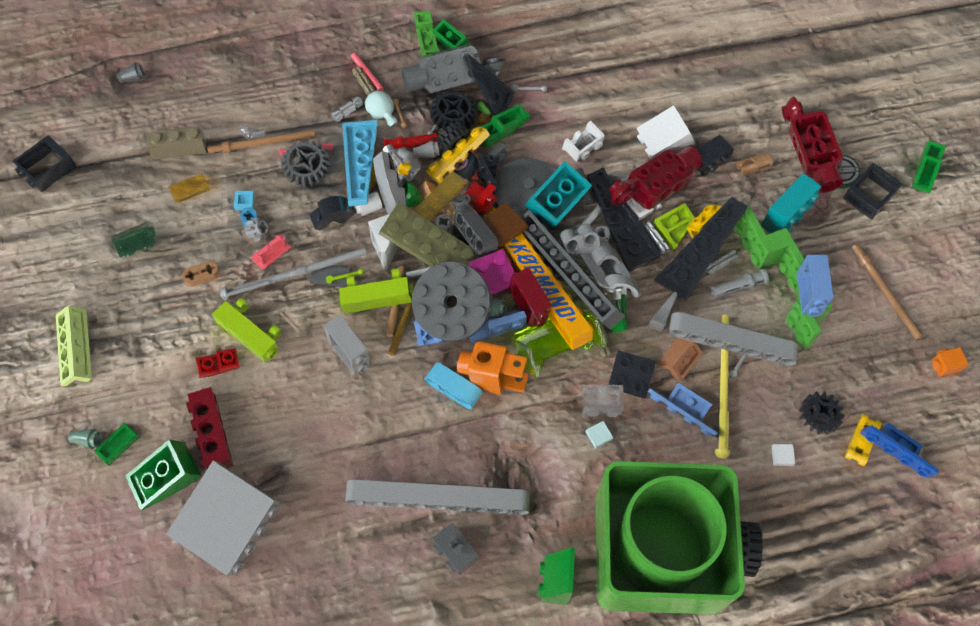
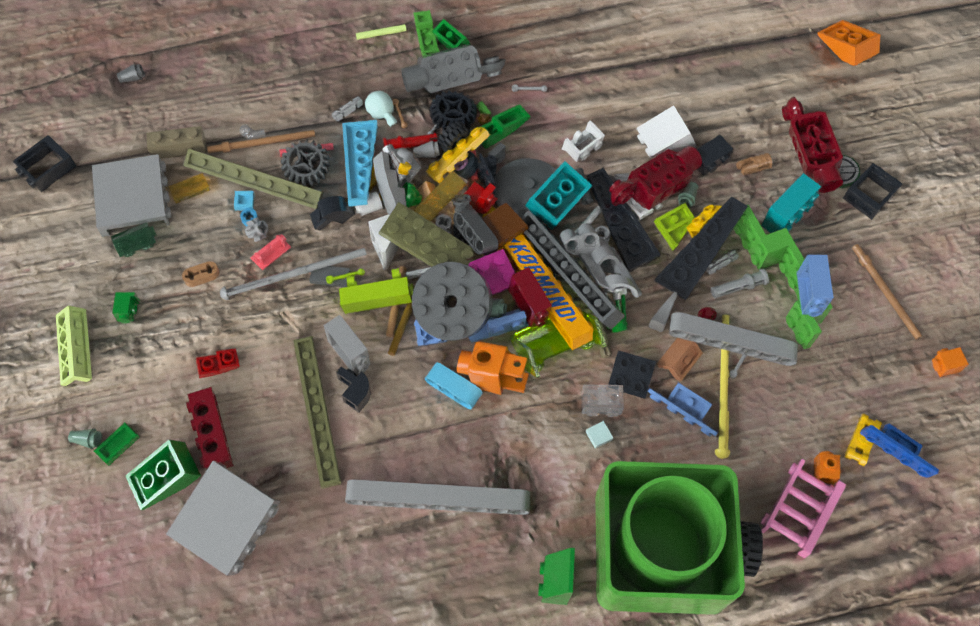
lime brick [212,297,282,363] -> none
coral bar [351,53,384,91] -> none
dark tan axle [352,66,375,95] -> none
dark grey brick [432,522,479,576] -> none
black wing [464,55,515,115] -> none
light grey axle [643,222,670,254] -> none
white tile [771,444,795,466] -> none
black gear [799,391,845,435] -> none
green slope [912,141,946,194] -> none
none -> light grey panel [92,154,172,237]
none -> green brick [112,292,140,323]
none -> olive plate [183,149,324,209]
none -> olive tile [293,336,342,489]
none -> black brick [336,366,371,413]
none -> yellowish green bar [356,24,406,40]
none -> sand green cone [678,182,699,208]
none -> dark red plate [697,307,717,321]
none -> bright pink fence [761,459,846,558]
none -> orange brick [814,451,840,485]
none -> orange slope [818,20,880,66]

